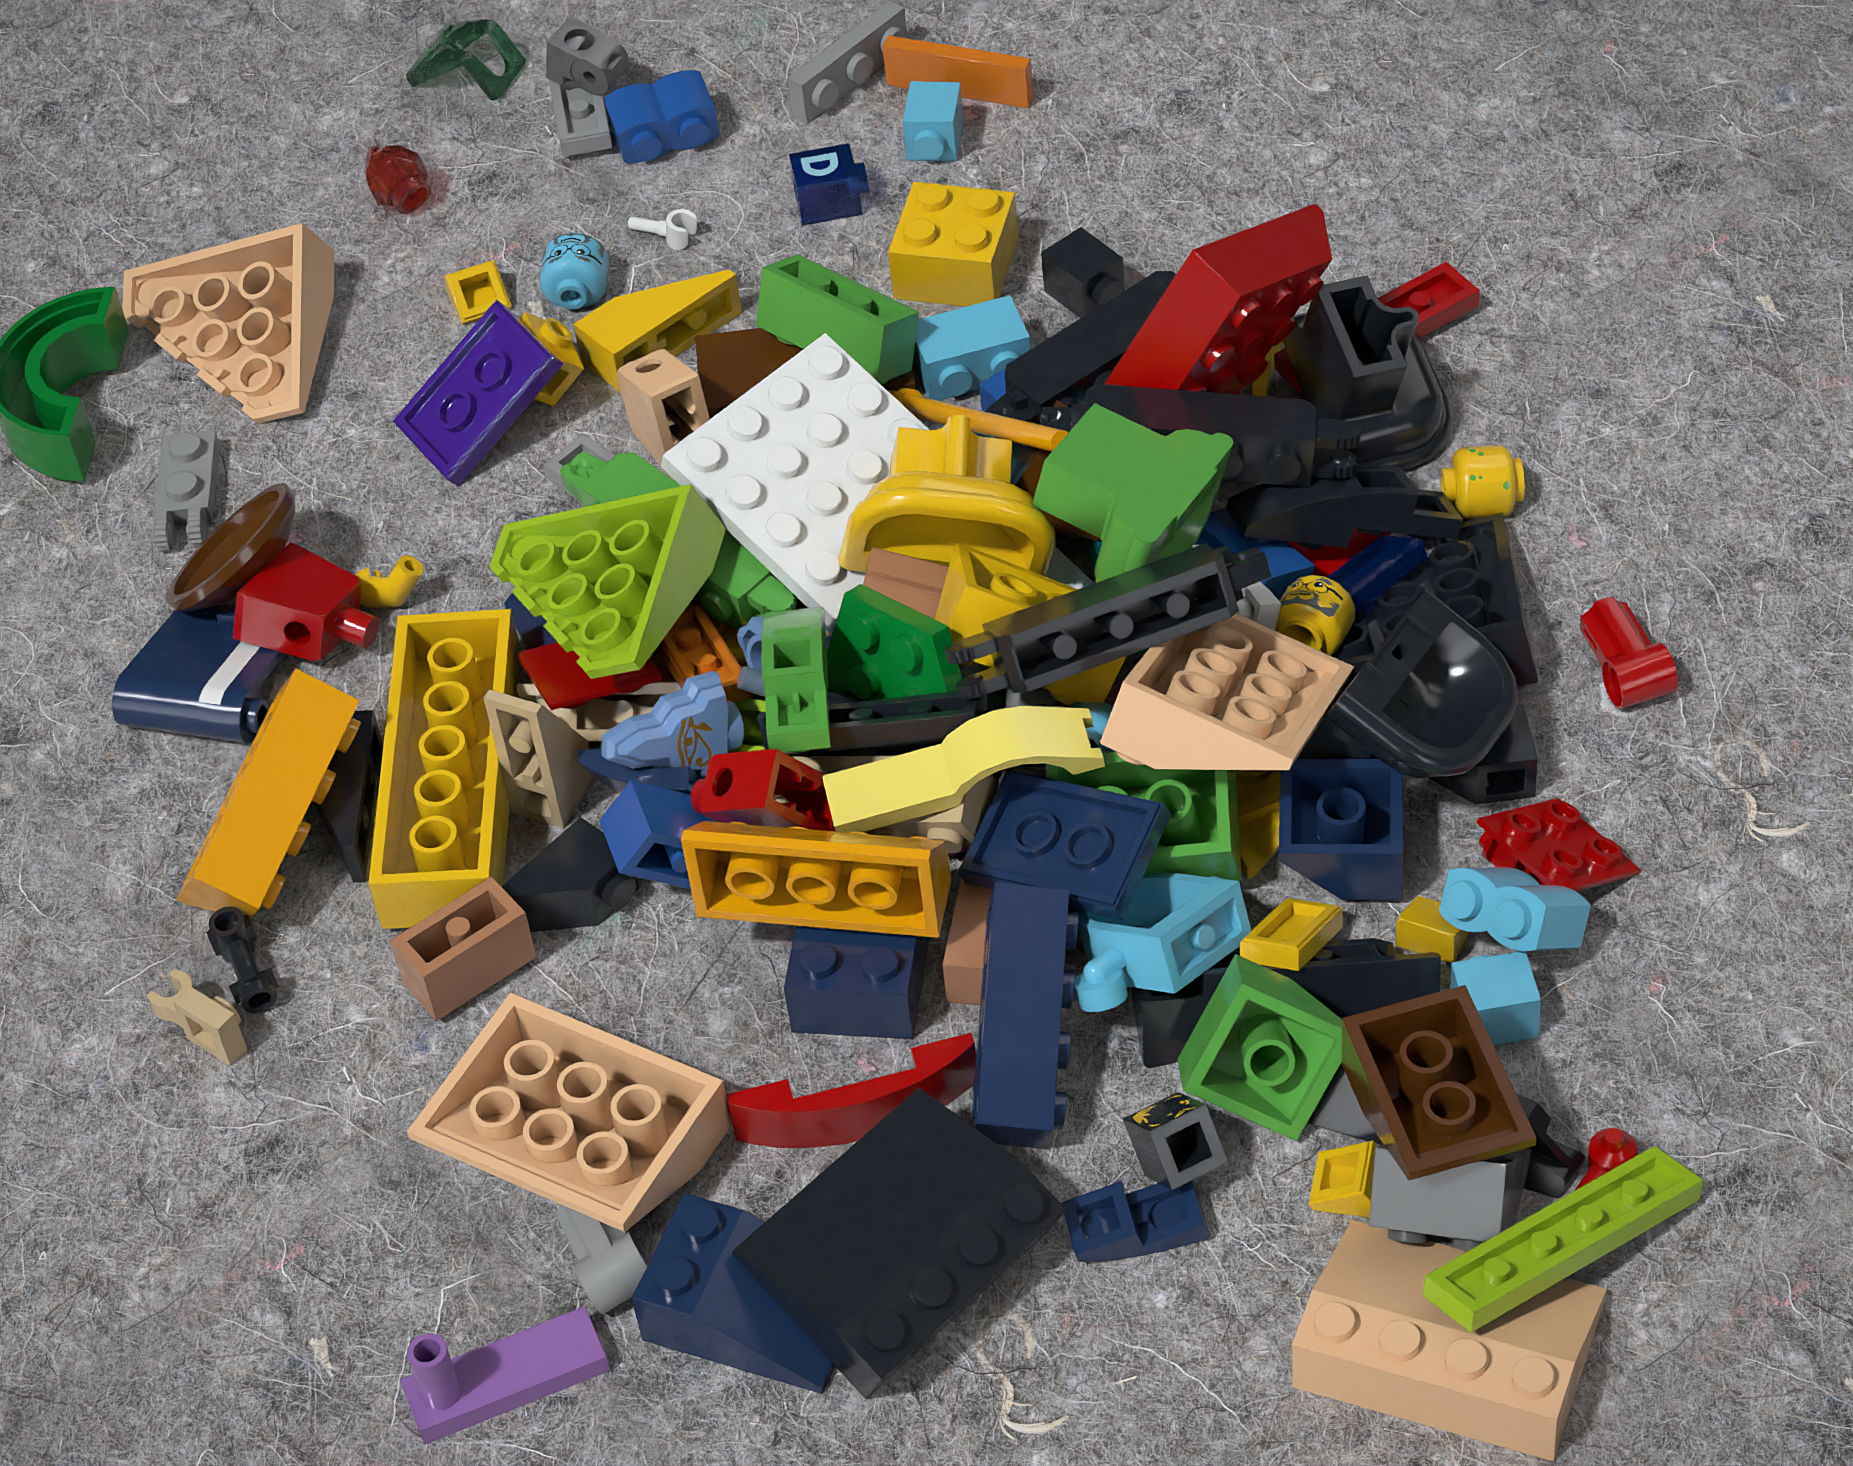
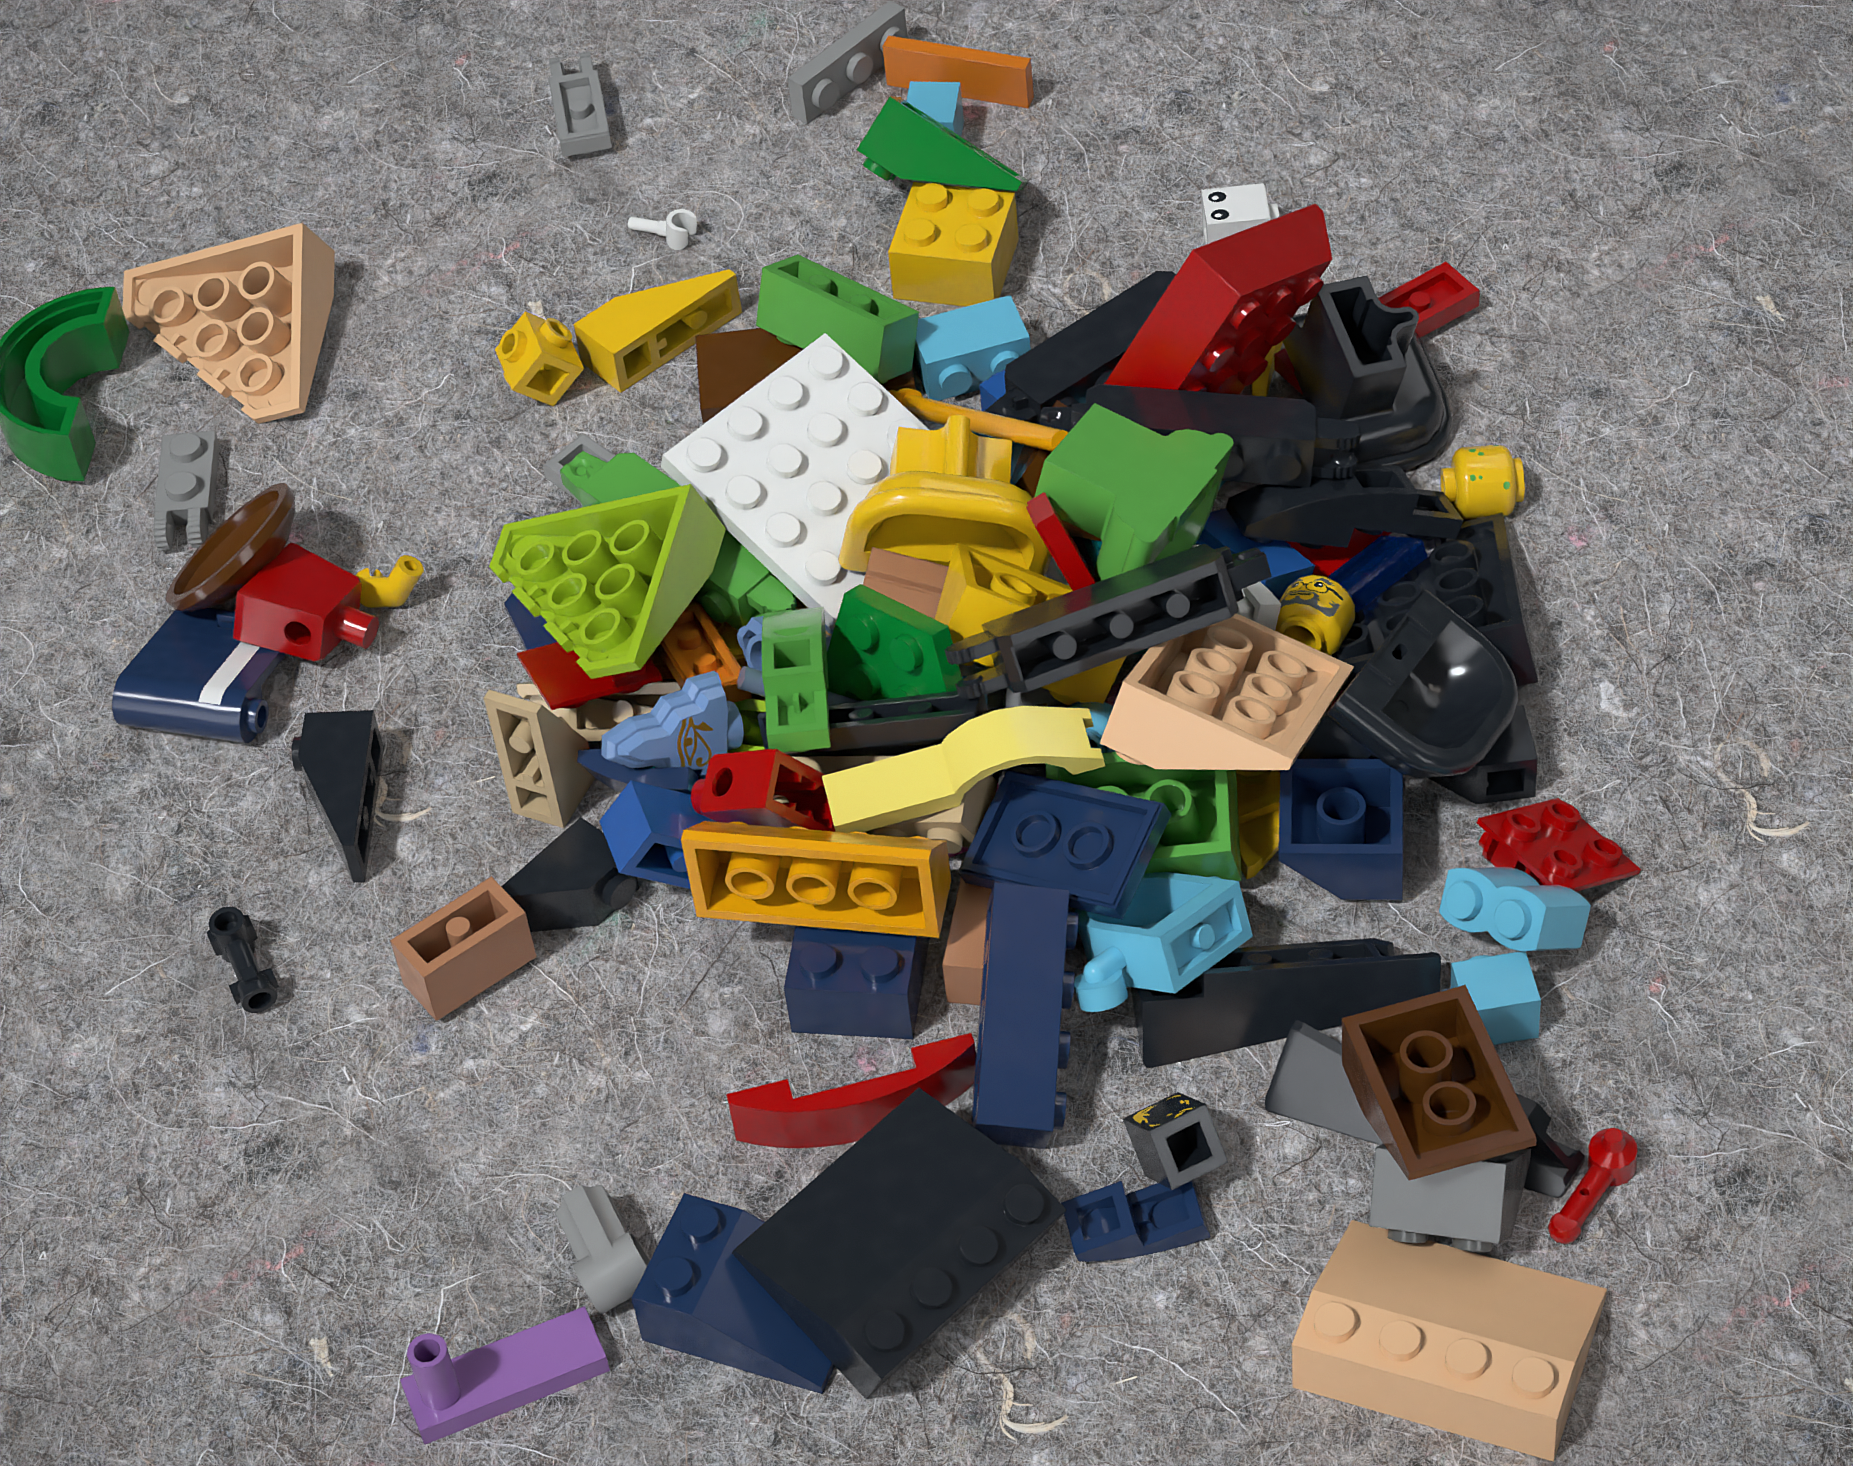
tan plate [147,969,247,1066] -> none
light orange slope [175,668,361,918] -> none
clear red rock [365,145,431,214] -> none
yellow brick [368,609,521,929] -> none
dark purple tile [393,300,563,487] -> none
clear green piece [406,19,526,101] -> none
light nougat slope [407,993,732,1232] -> none
yellow slope [445,260,512,325] -> none
medium azure head [540,232,609,309] -> none
flat silver leg [546,16,629,95] -> none
blue brick [604,70,720,163] -> none
light nougat torso [616,349,710,480] -> none
clear blue brick [789,143,869,226] -> none
black brick [1041,227,1125,318] -> none
bright green slope [1177,954,1342,1141] -> none
yellow tile [1240,898,1343,971] -> none
yellow slope [1308,1140,1378,1218] -> none
yellow slope [1396,895,1469,963] -> none
lime plate [1422,1146,1704,1333] -> none
red piece [1580,596,1678,709] -> none
none -> green slope [856,96,1029,191]
none -> red tile [1026,492,1097,591]
none -> white brick [1201,183,1279,245]

